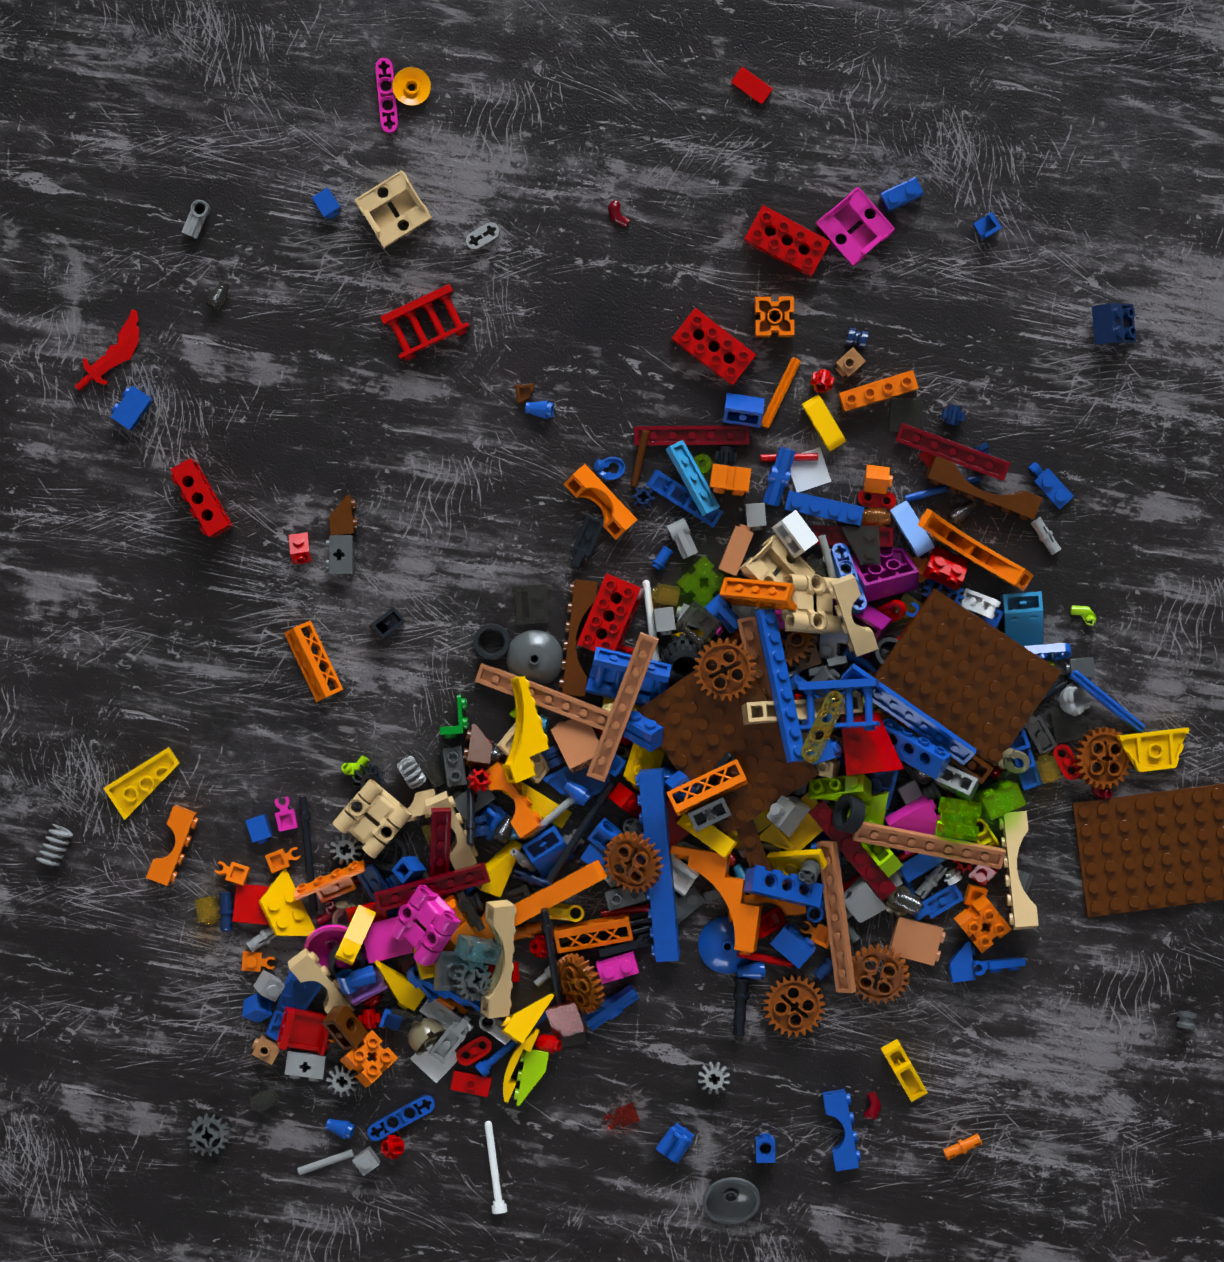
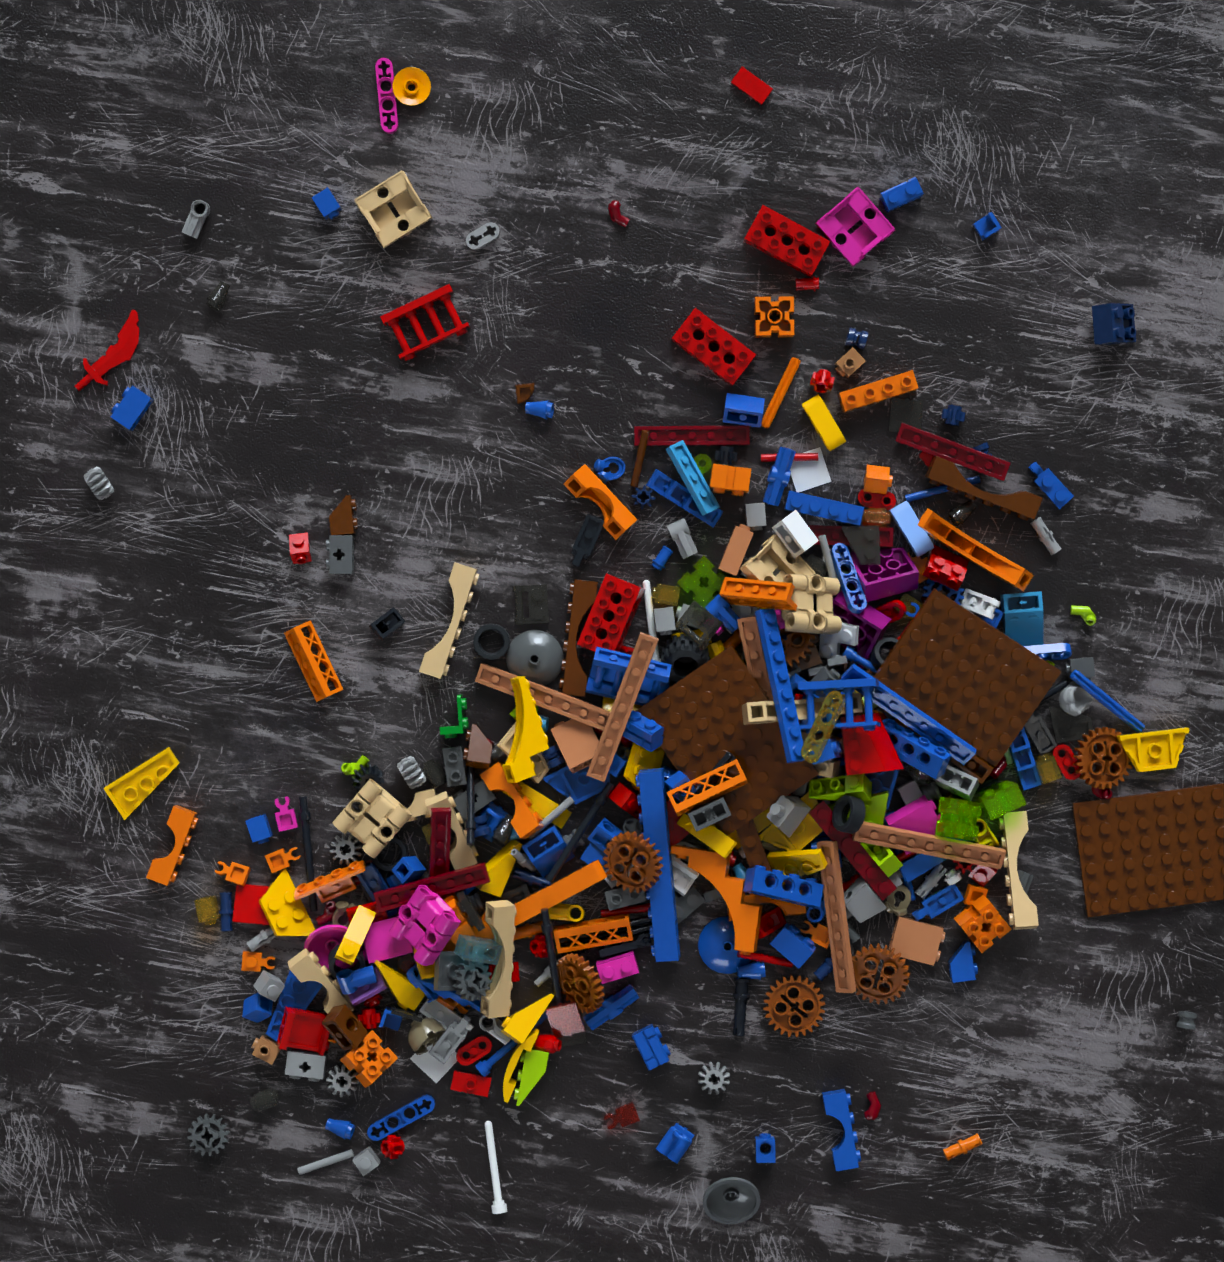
light grey piece [36,824,73,867] -> none
red brick [170,458,234,538] -> none
red gear [466,768,492,793] -> none
blue cone [563,780,593,806] -> none
dark orange gear [693,638,757,701] -> none
dark grey wheel [798,860,821,884] -> none
tan arch [829,573,879,657] -> none
yellow slope [881,1039,928,1102] -> none
clear smoke brick [893,891,923,915] -> none
blue plate [972,957,1026,976] -> none
dark tan piece [998,748,1030,773] -> none
none -> light grey gear [84,467,114,500]
none -> tan arch [419,562,480,679]
none -> blue brick [632,1024,671,1070]
none -> red pin [796,276,819,291]

